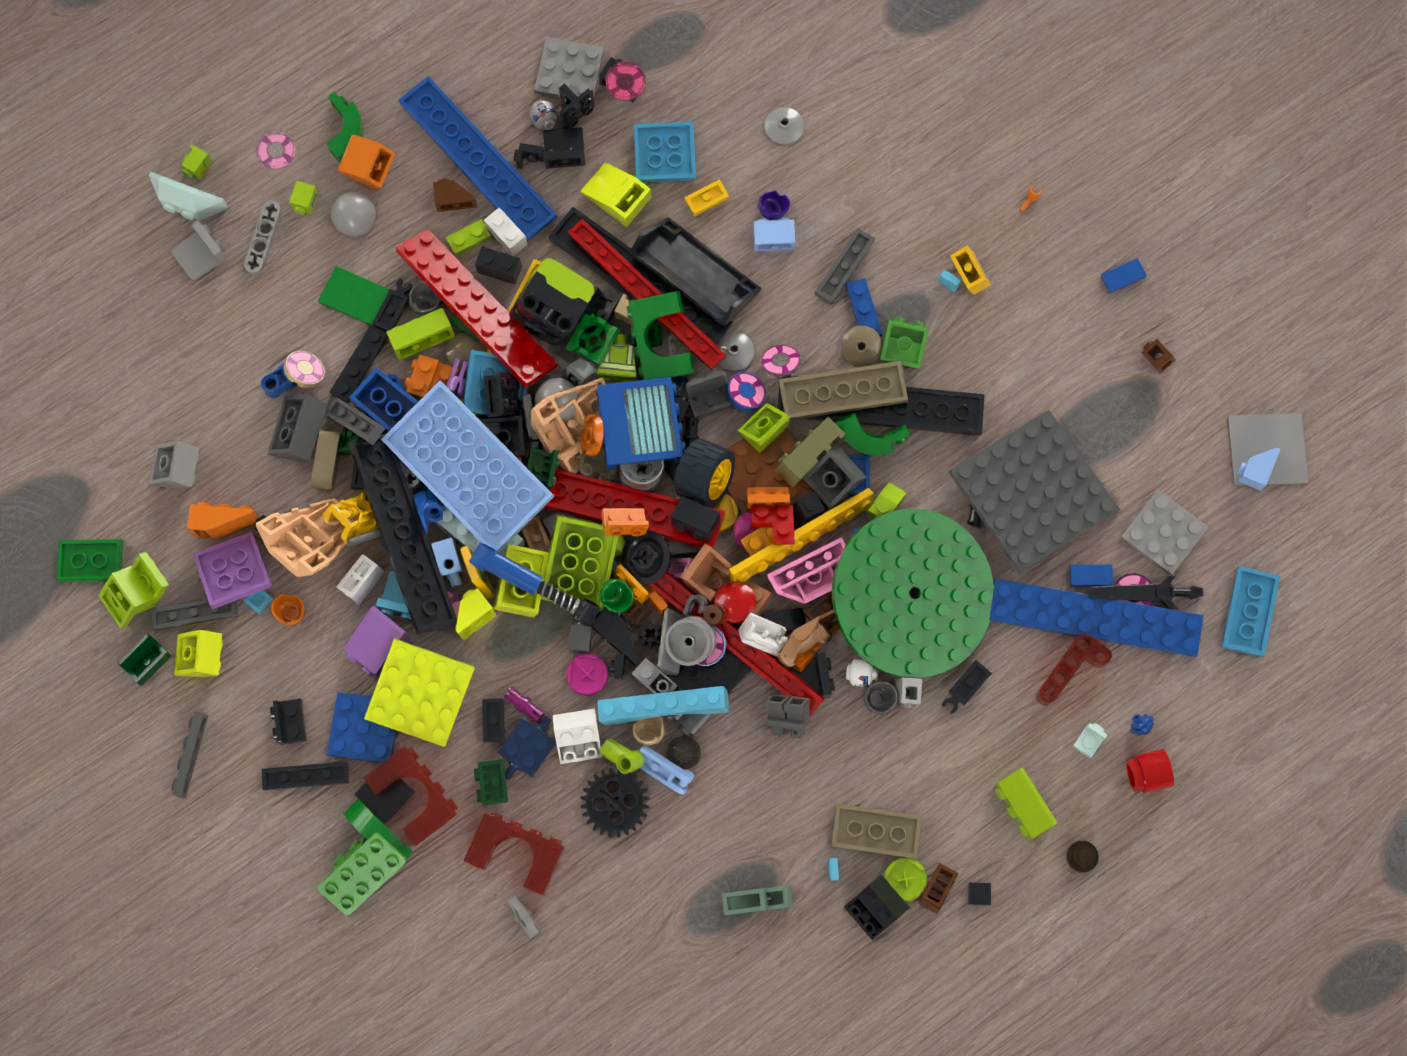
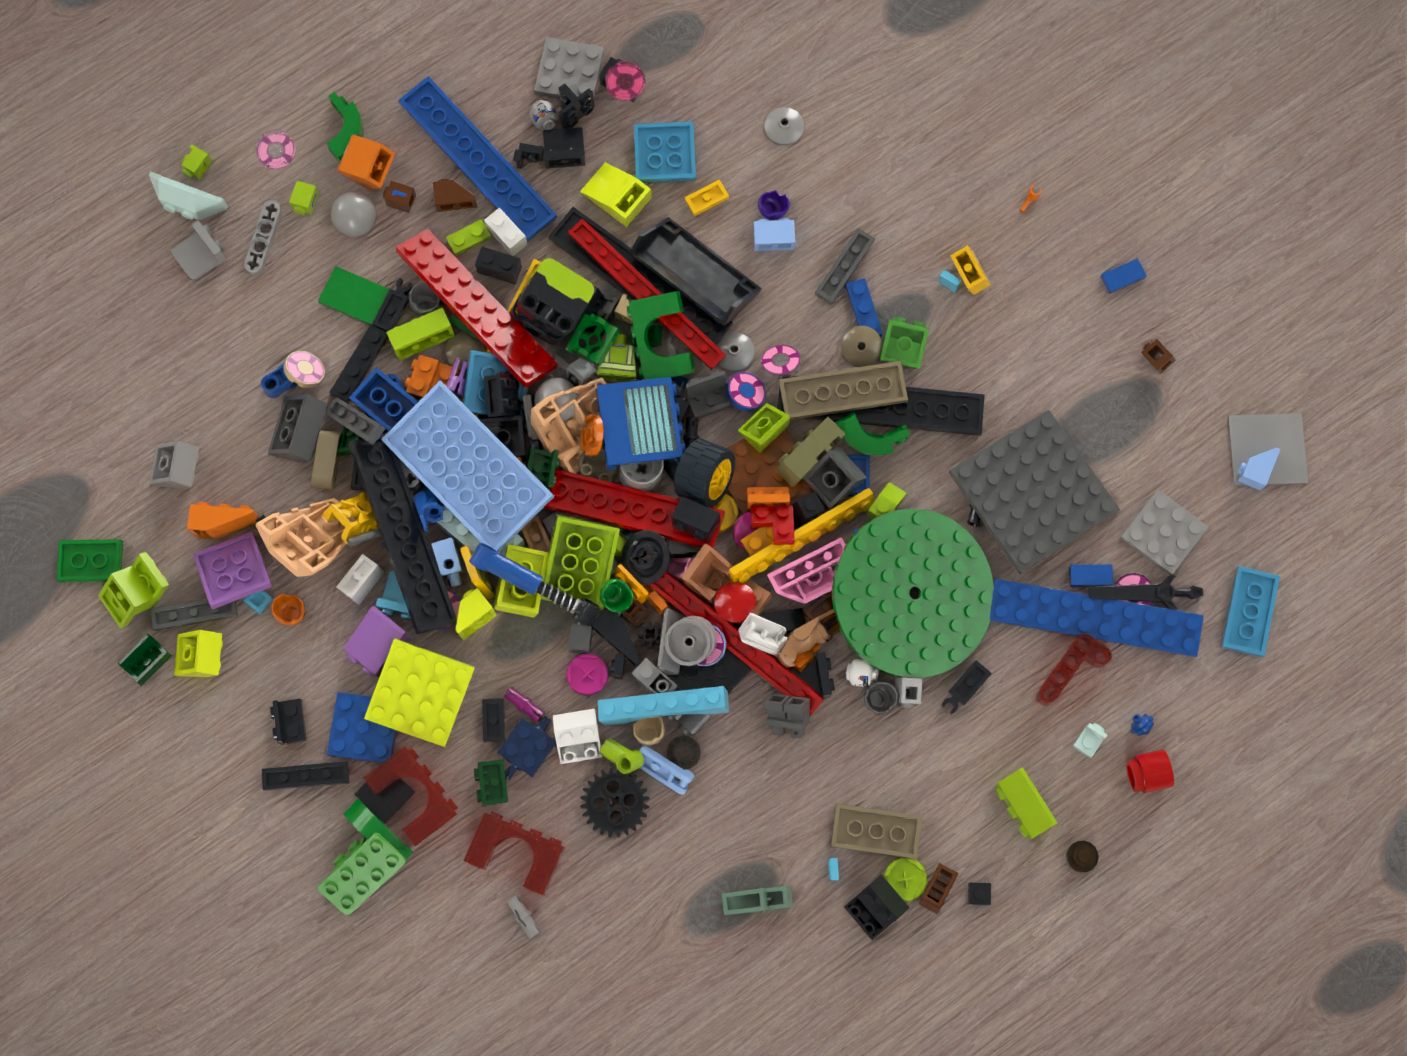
dark grey plate [171,711,208,799] -> none
orange bracket [601,508,649,536] -> none
leg [683,595,726,625] -> none
none -> reddish brown brick [383,181,416,213]

